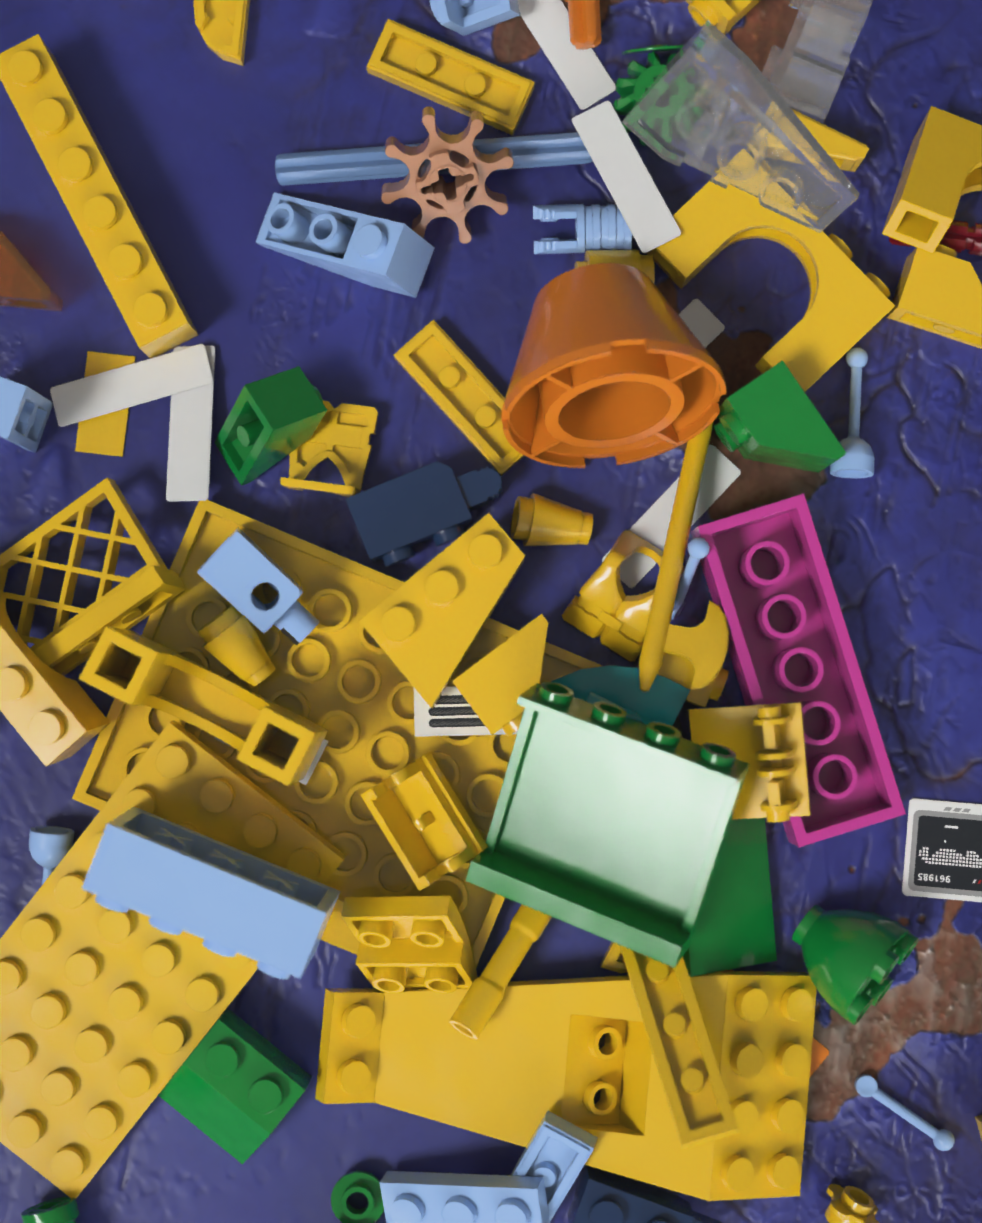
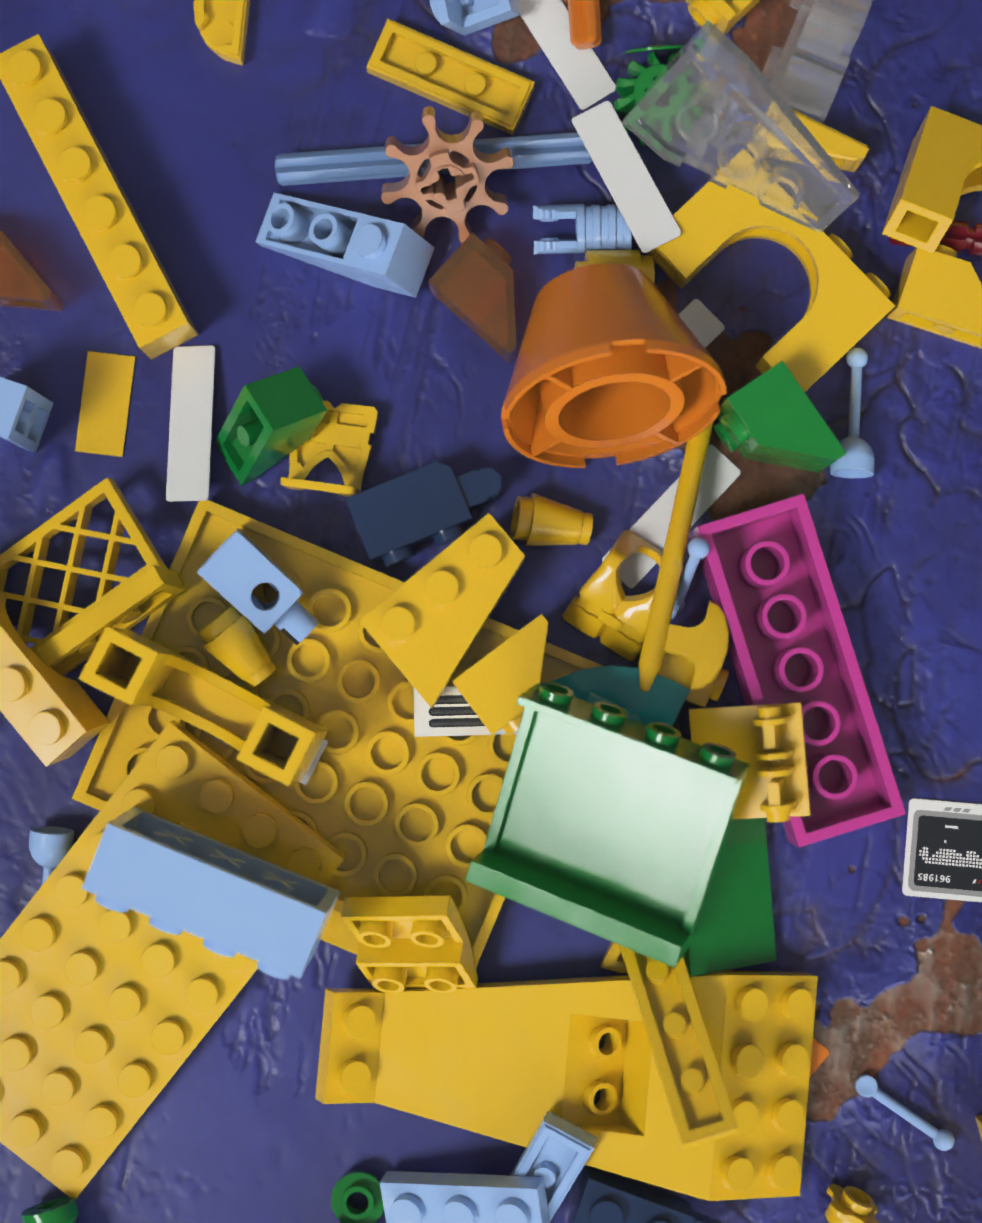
white sticker [50,344,213,427] -> none
green slope [158,1008,312,1164] -> none
yellow hinge [361,752,488,891] -> none
yellow tile [393,319,524,476] -> none
yellow piece [449,904,552,1040] -> none
green piece [792,904,919,1026] -> none
none -> clear orange slope [428,233,517,363]

